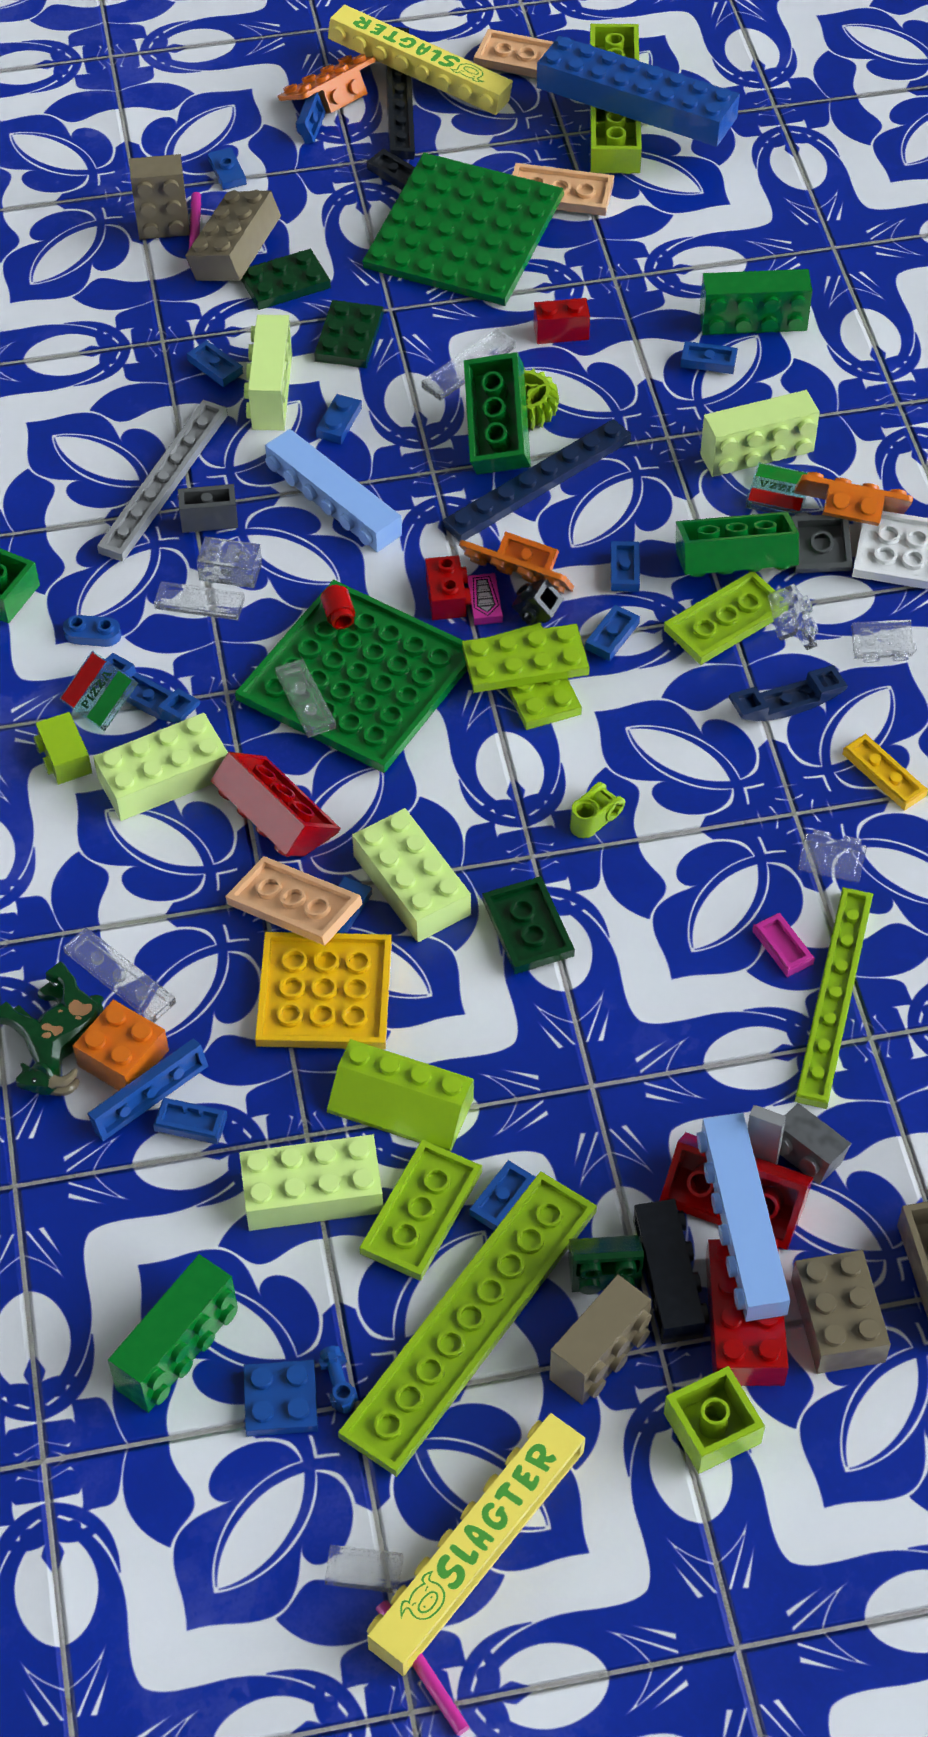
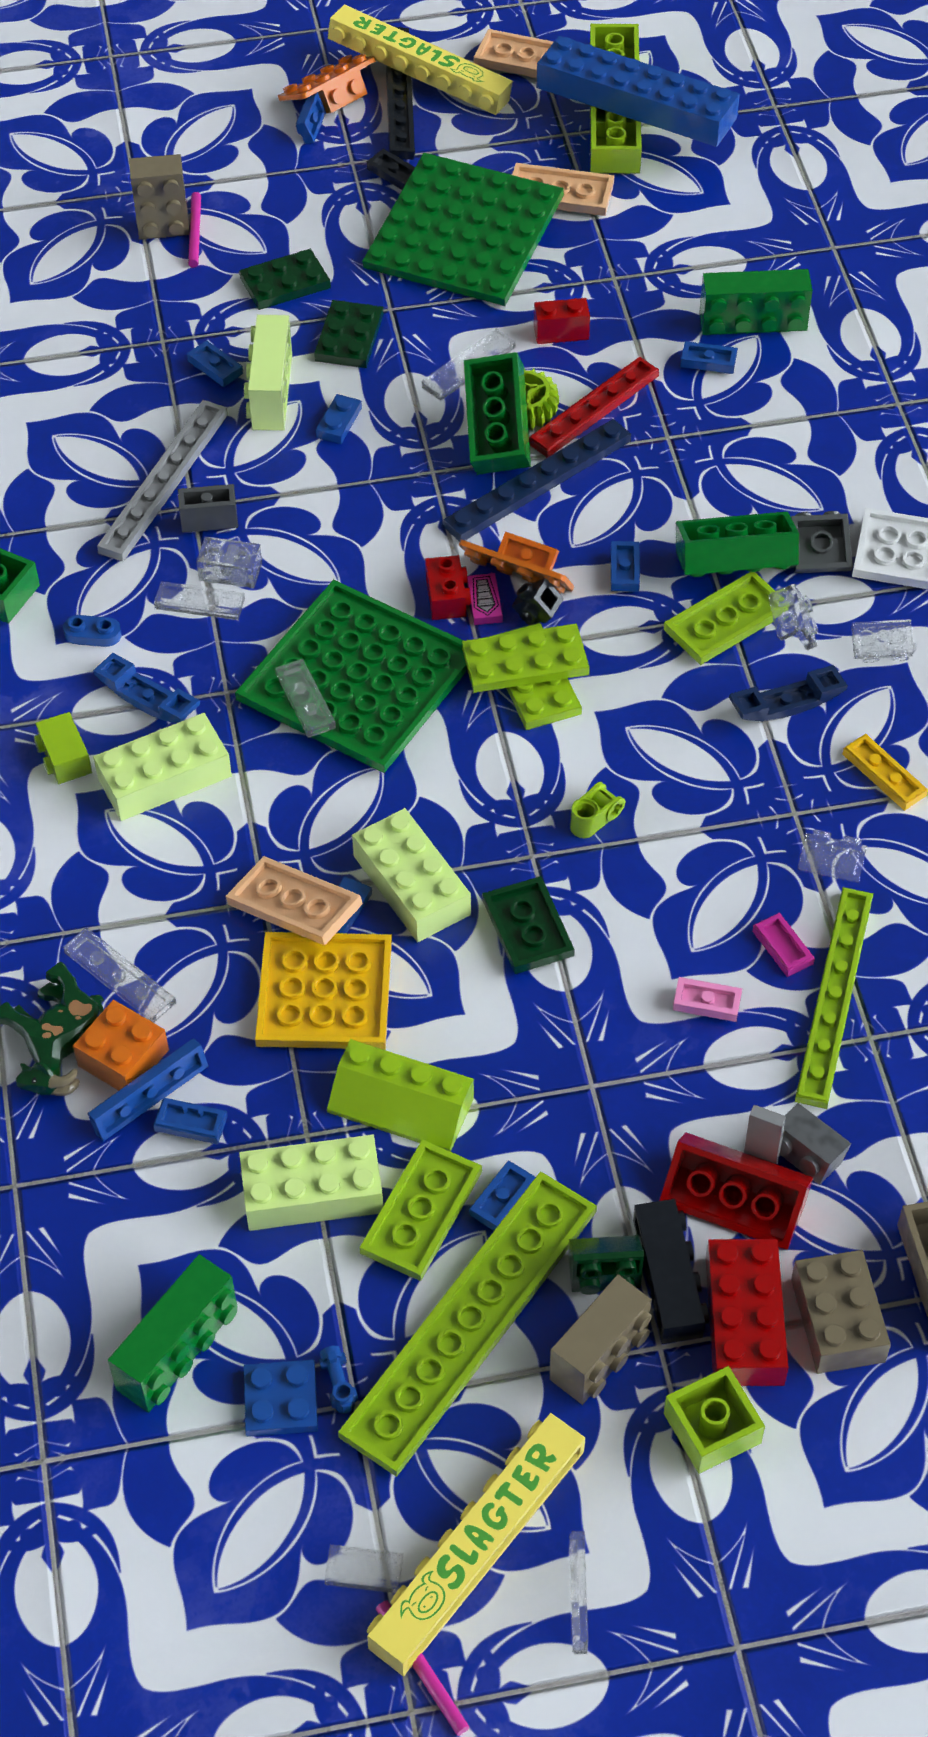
tile [59,651,138,731] -> none
dark tan brick [185,190,281,281] -> none
blue plate [208,147,247,190] -> none
slope [210,752,341,857] -> none
light blue brick [265,429,402,552] -> none
red brick [320,585,355,629] -> none
blue plate [585,605,640,661] -> none
light blue brick [697,1113,790,1322] -> none
yellowish green brick [700,390,820,477] -> none
tile [745,462,808,517] -> none
orange bracket [794,472,913,526] -> none
none -> red tile [529,357,659,458]
none -> clear tile [569,1531,588,1654]
none -> bright pink plate [673,977,743,1022]

